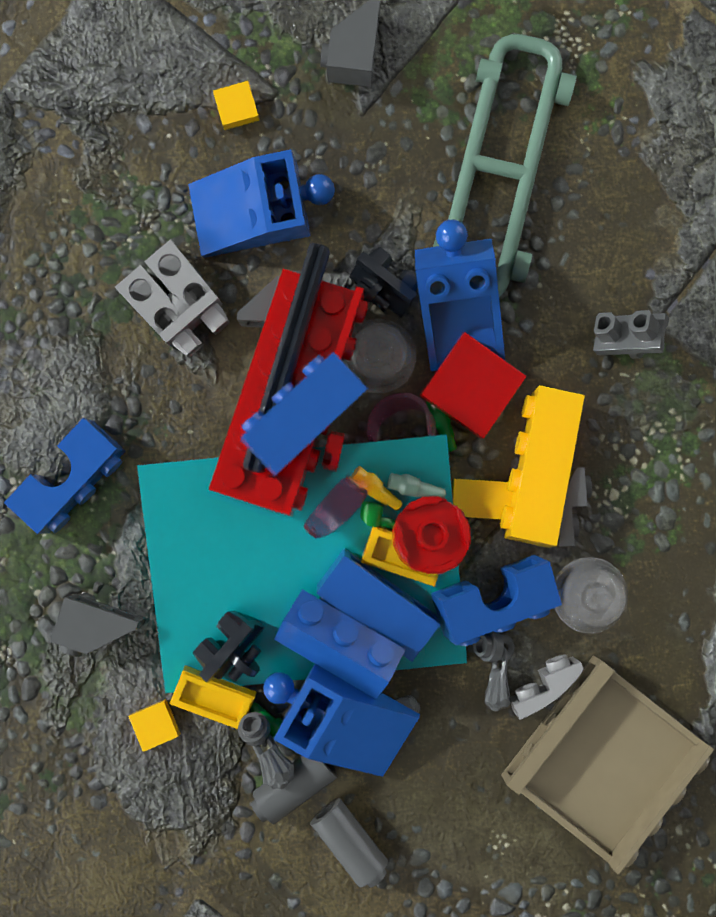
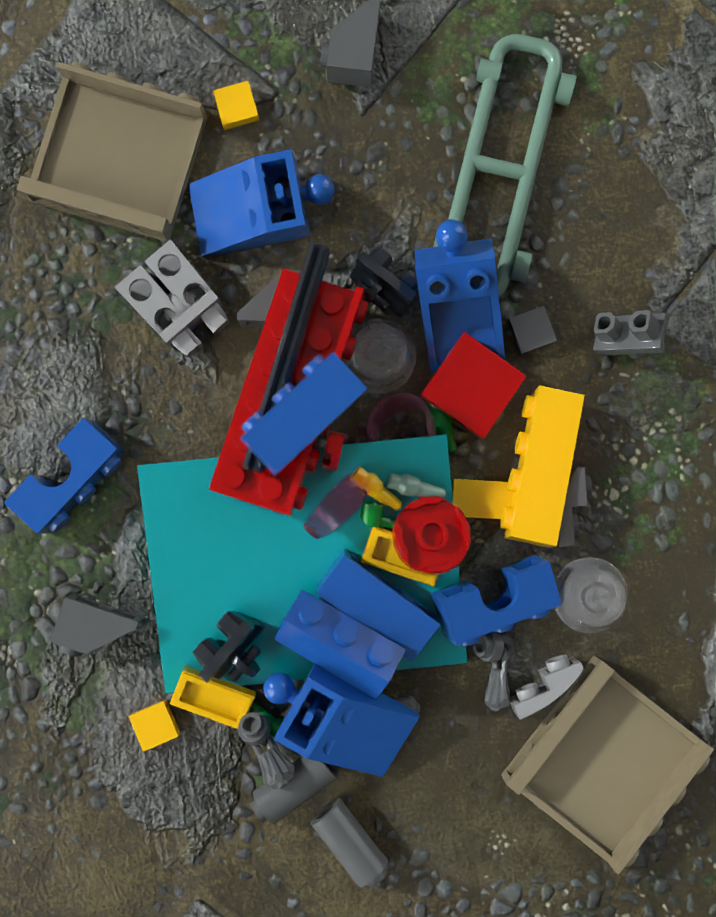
none -> dark tan panel [16,61,208,242]
none -> dark grey tile [507,306,557,355]

